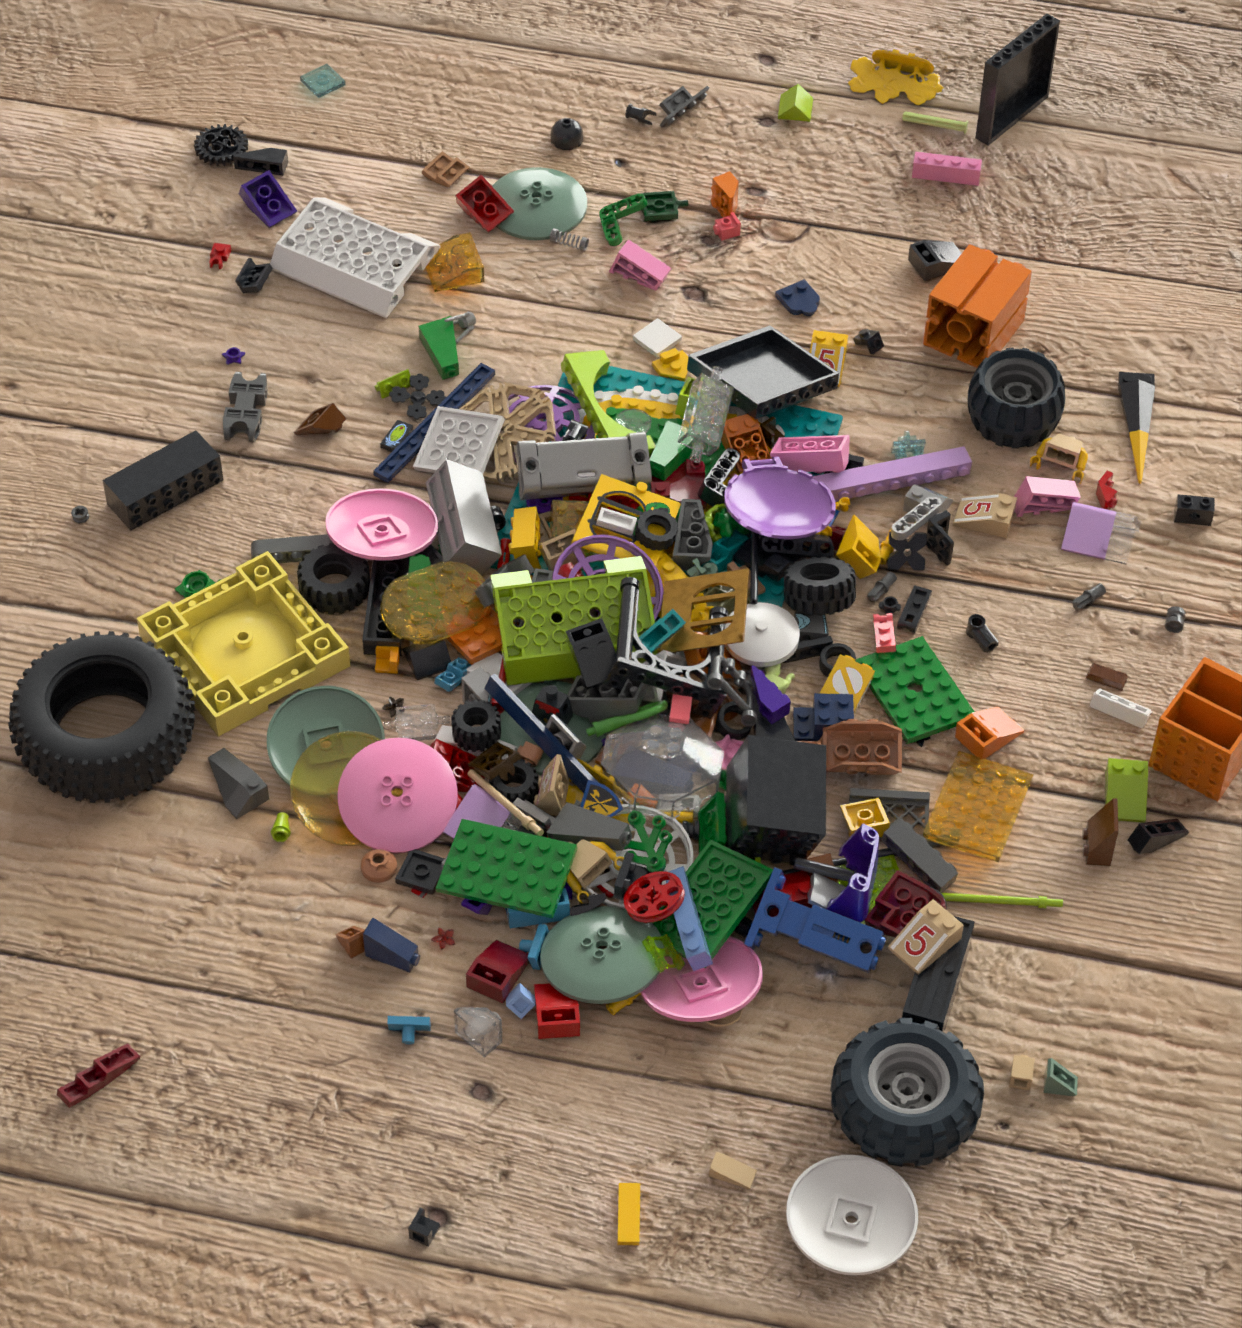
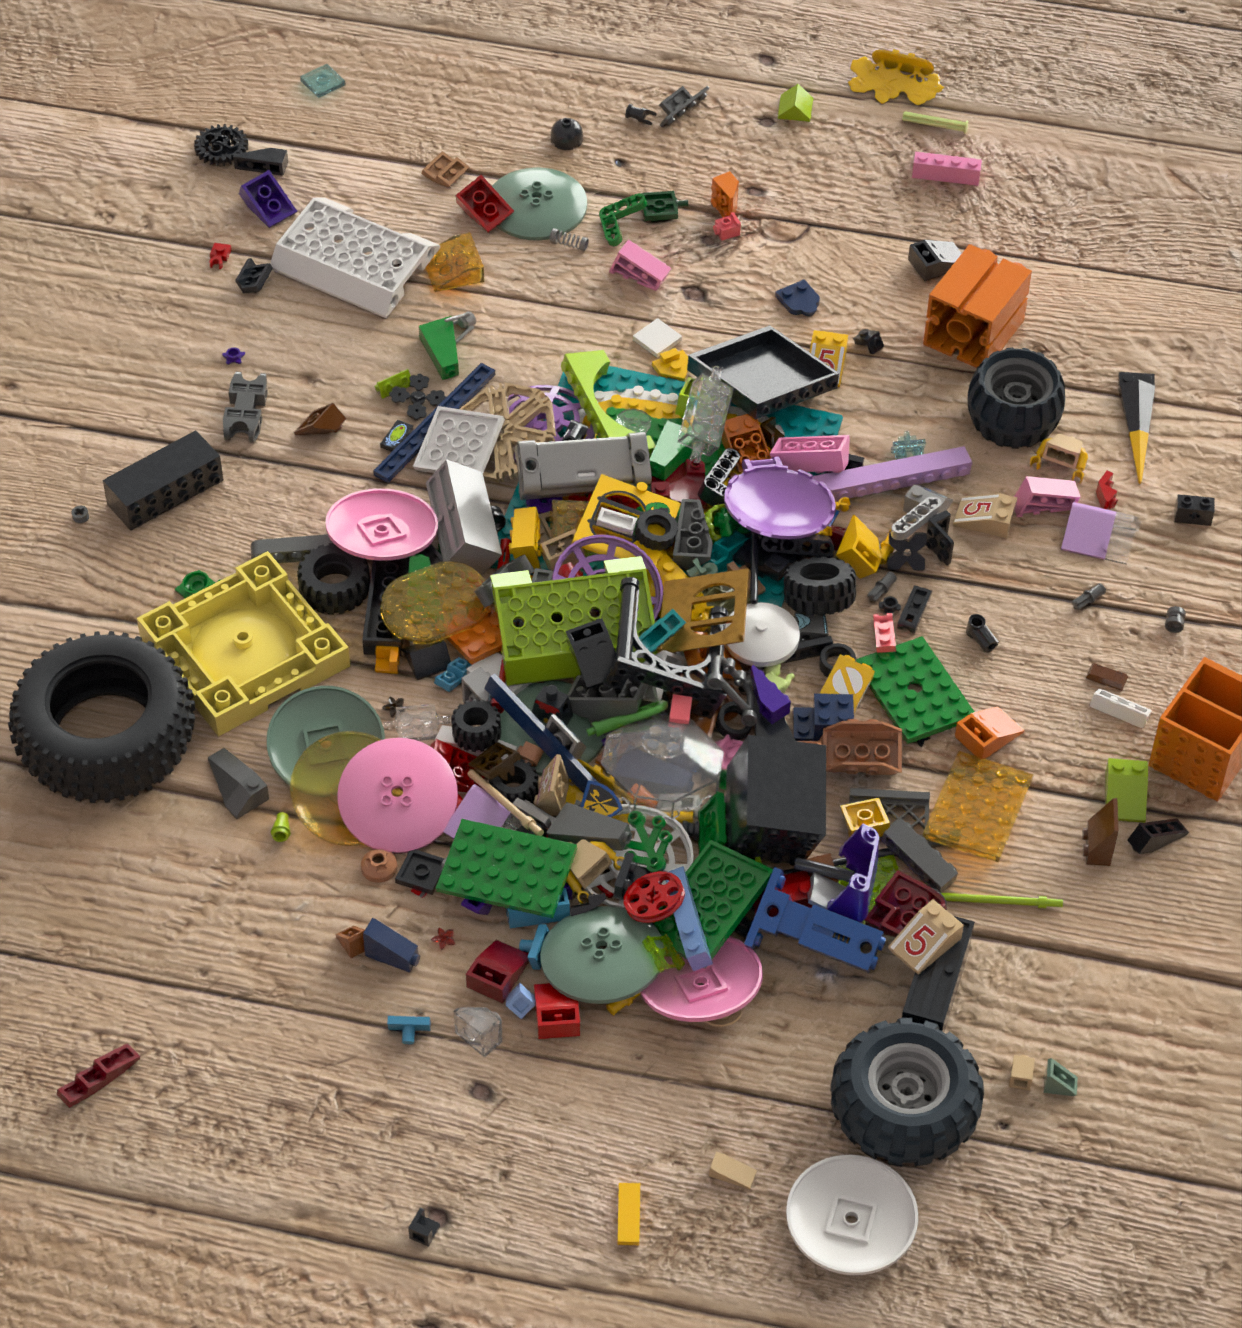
black panel [975,14,1060,146] -> none

